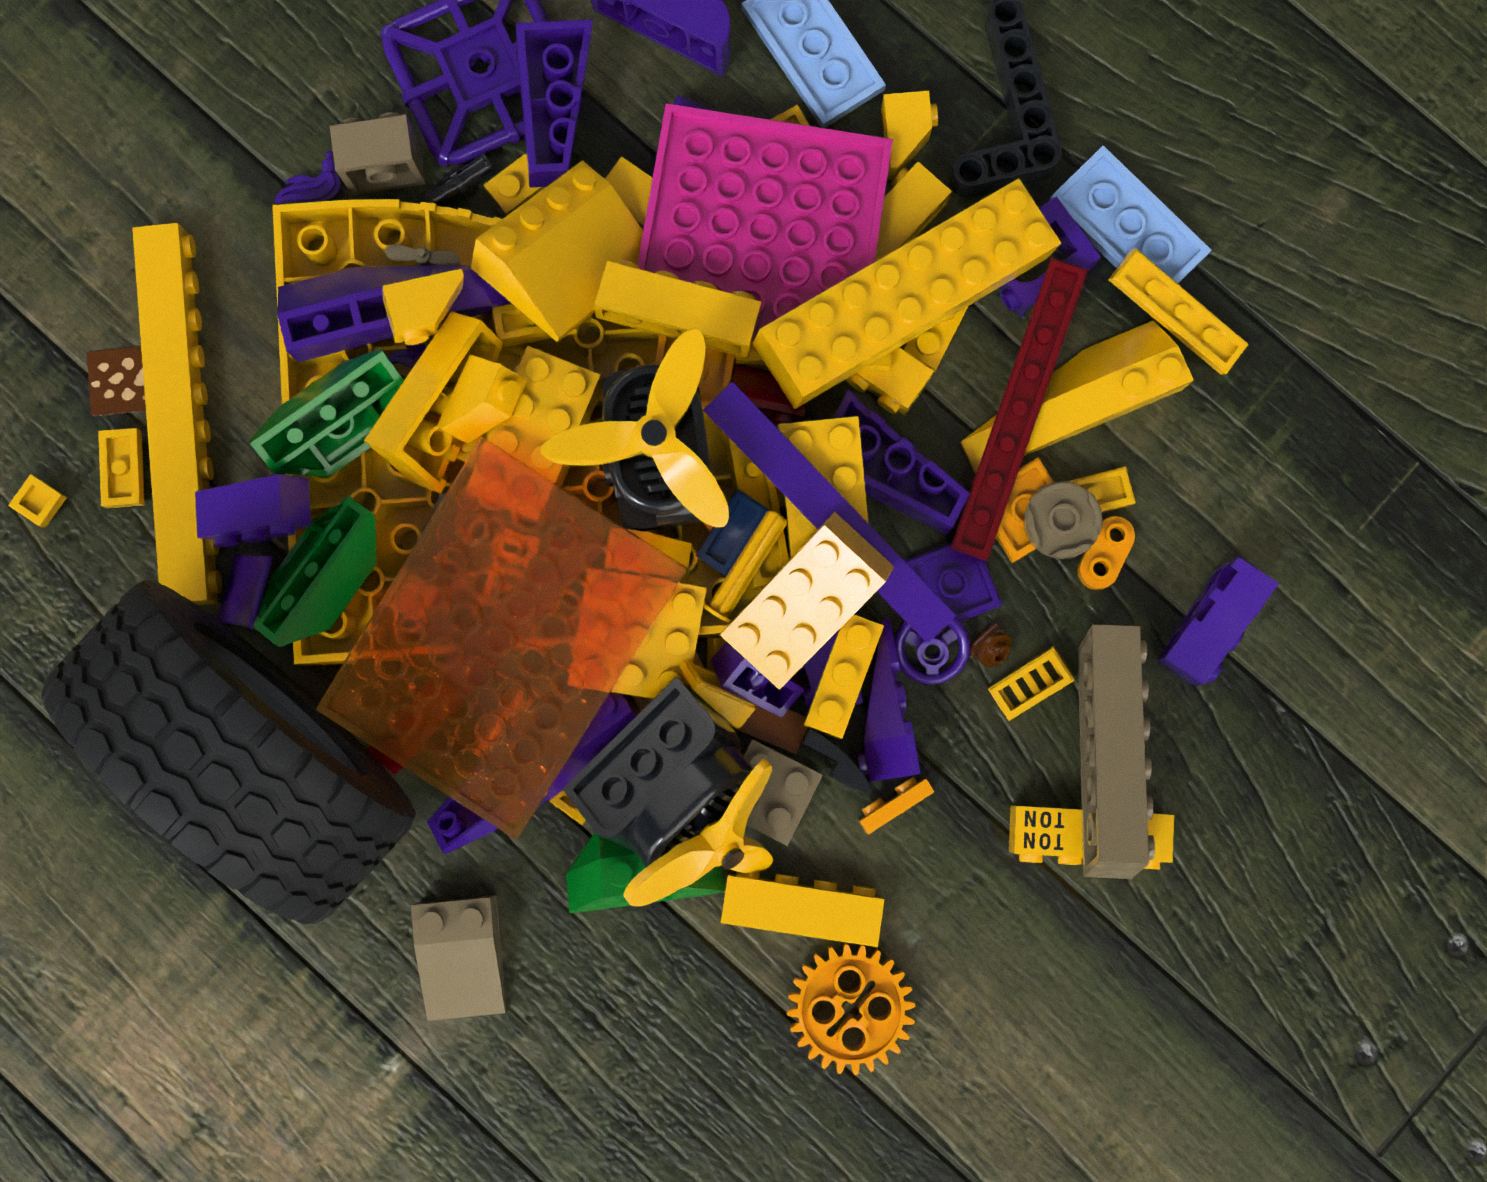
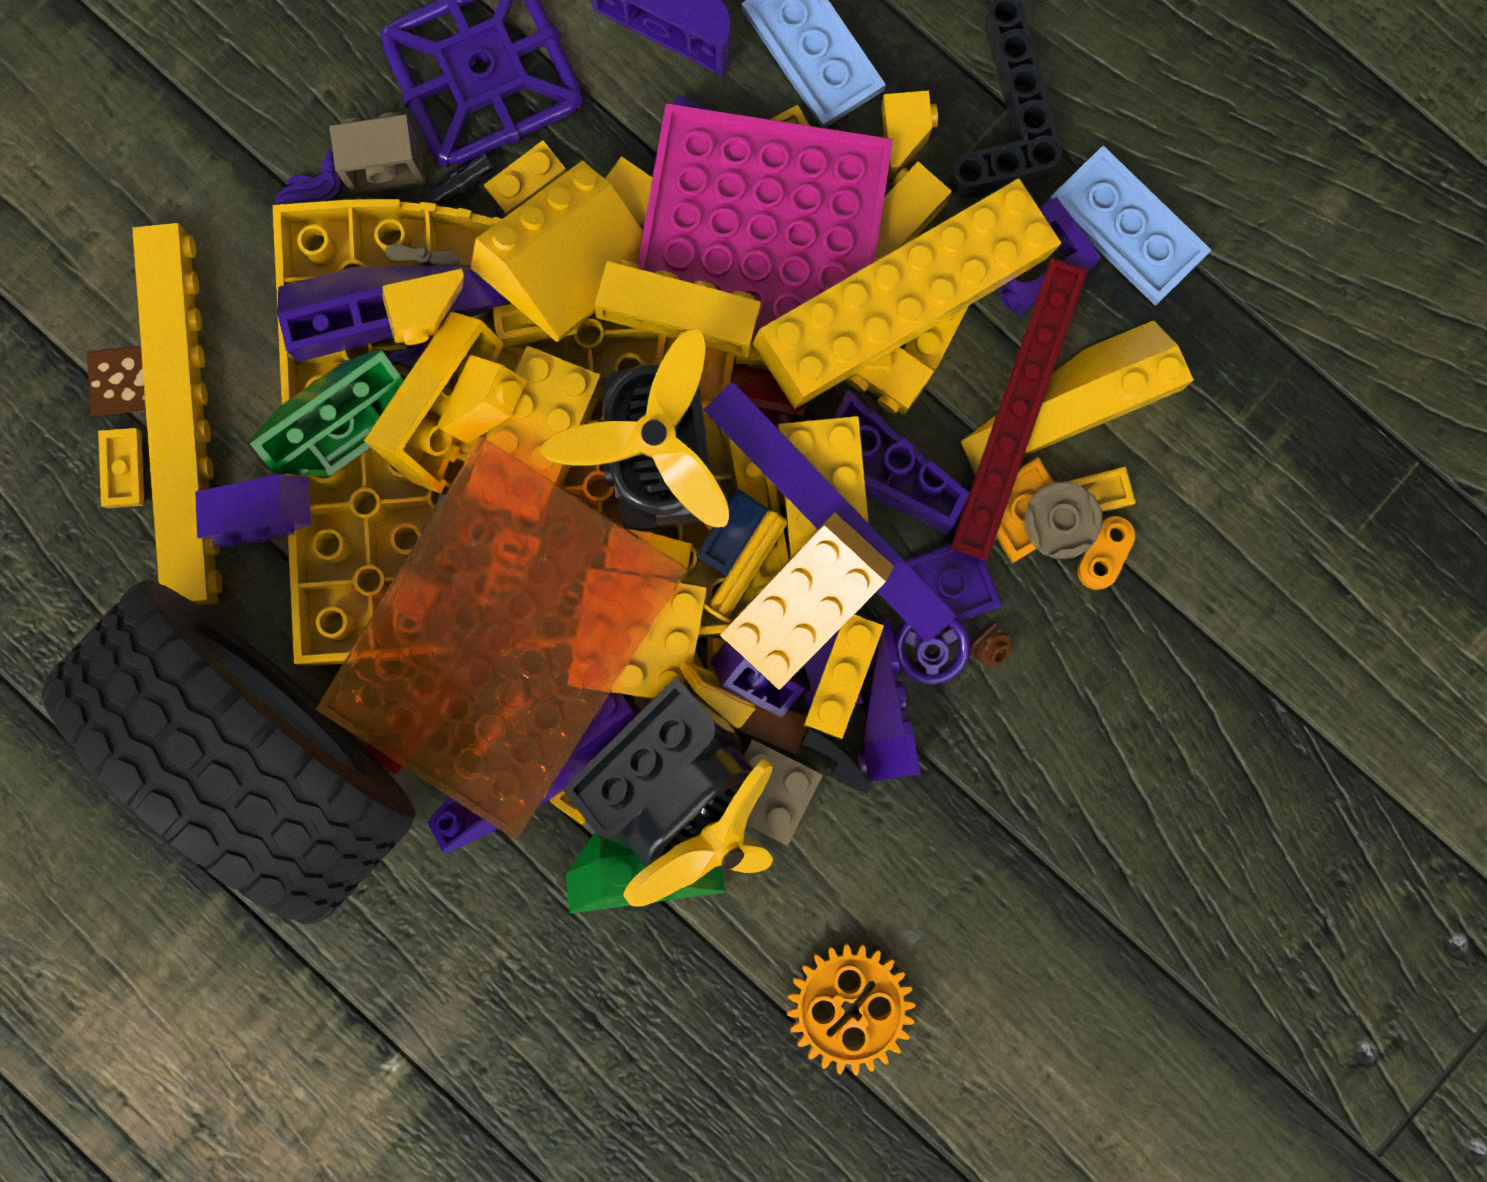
yellow plate [8,474,67,528] -> none
dark purple container [218,555,273,630] -> none
green wedge [253,496,376,647] -> none
dark tan slope [411,894,506,1021] -> none
dark purple wedge [516,19,593,188] -> none
yellow brick [721,871,885,947] -> none
light orange plate [858,776,934,835] -> none
yellow slope [988,646,1075,721] -> none
yellow brick [1009,805,1174,869] -> none
dark tan brick [1078,624,1155,879] -> none
yellow tile [1108,248,1248,375] -> none
dark purple wedge [1156,557,1279,686] -> none

